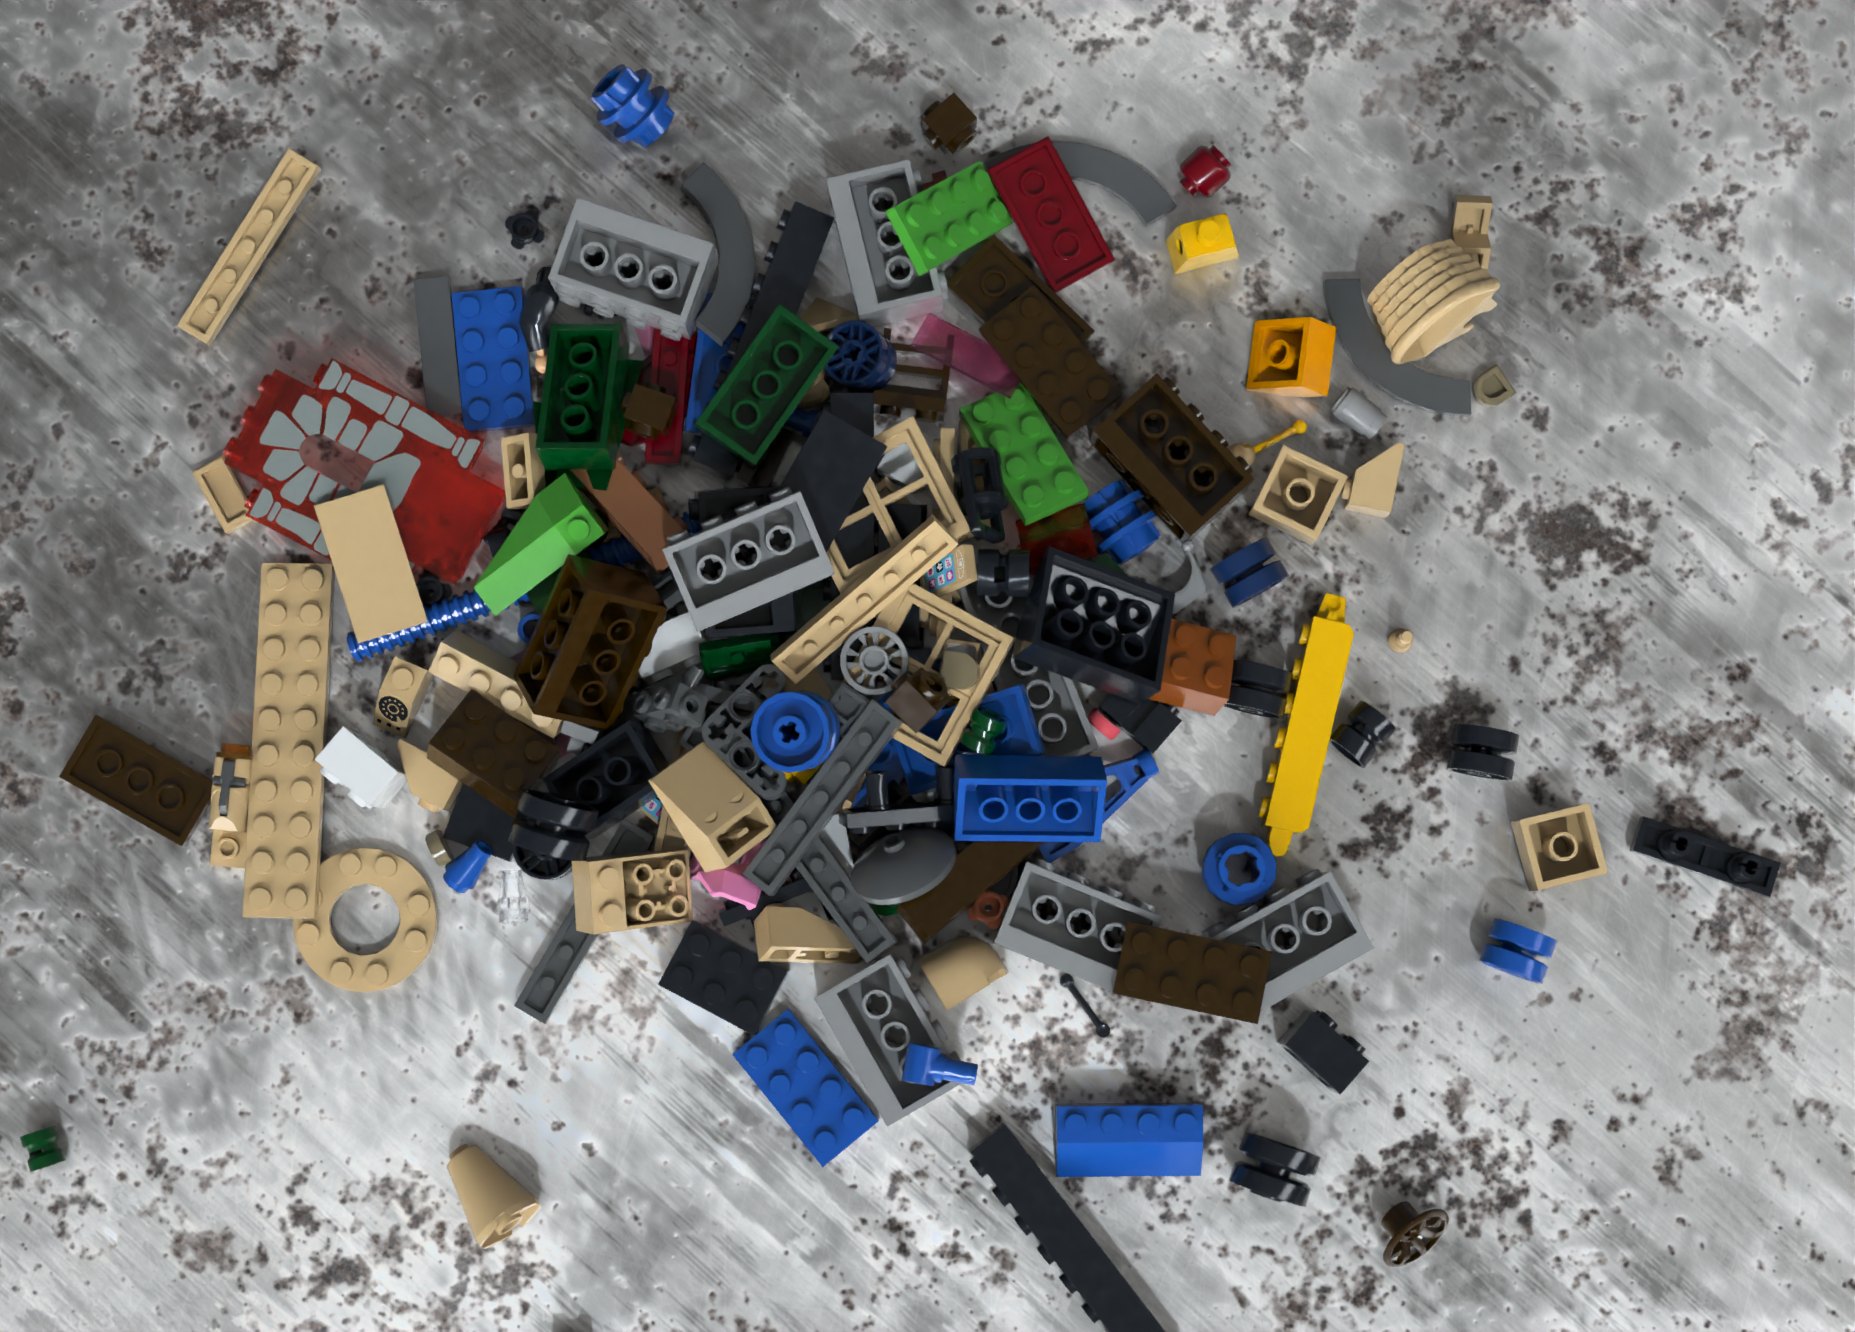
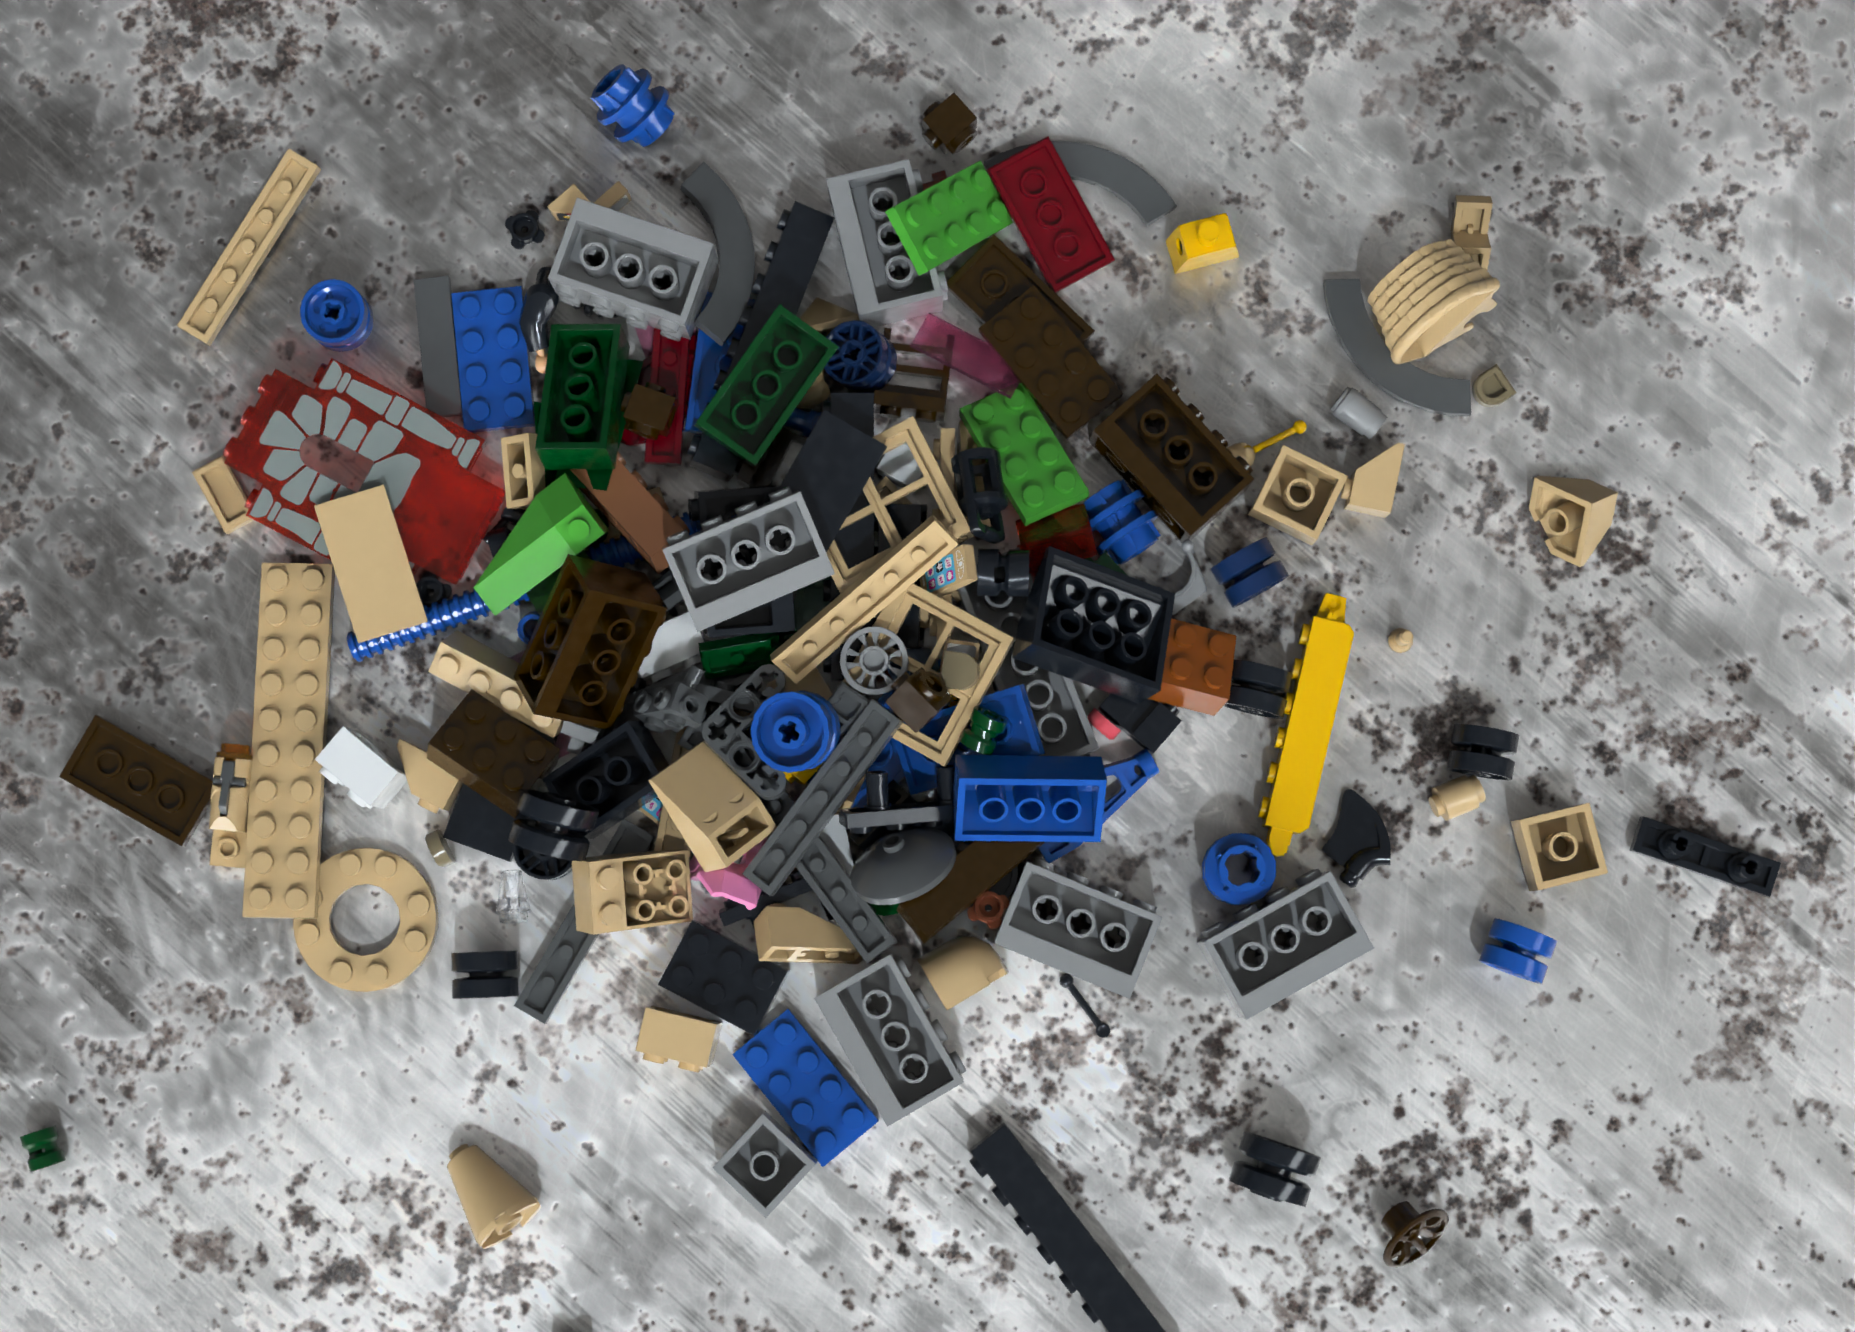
tan slope [372,656,434,739] -> none
blue cone [443,840,493,893] -> none
blue pin [901,1043,978,1086] -> none
blue slope [1055,1102,1204,1177] -> none
dark brown plate [1112,921,1272,1024] -> none
dark red head [1180,145,1232,198] -> none
light orange slope [1246,317,1336,398] -> none
black brick [1277,1010,1369,1094] -> none
black wheel [1329,700,1396,768] -> none
none -> blue wheel [300,279,373,352]
none -> black wheel [451,950,519,999]
none -> tan slope [547,181,632,221]
none -> tan brick [635,1006,723,1072]
none -> light grey brick [713,1111,817,1218]
none -> black arm [1322,789,1391,888]
none -> tan brick [1429,775,1486,821]
none -> tan slope [1529,476,1618,567]

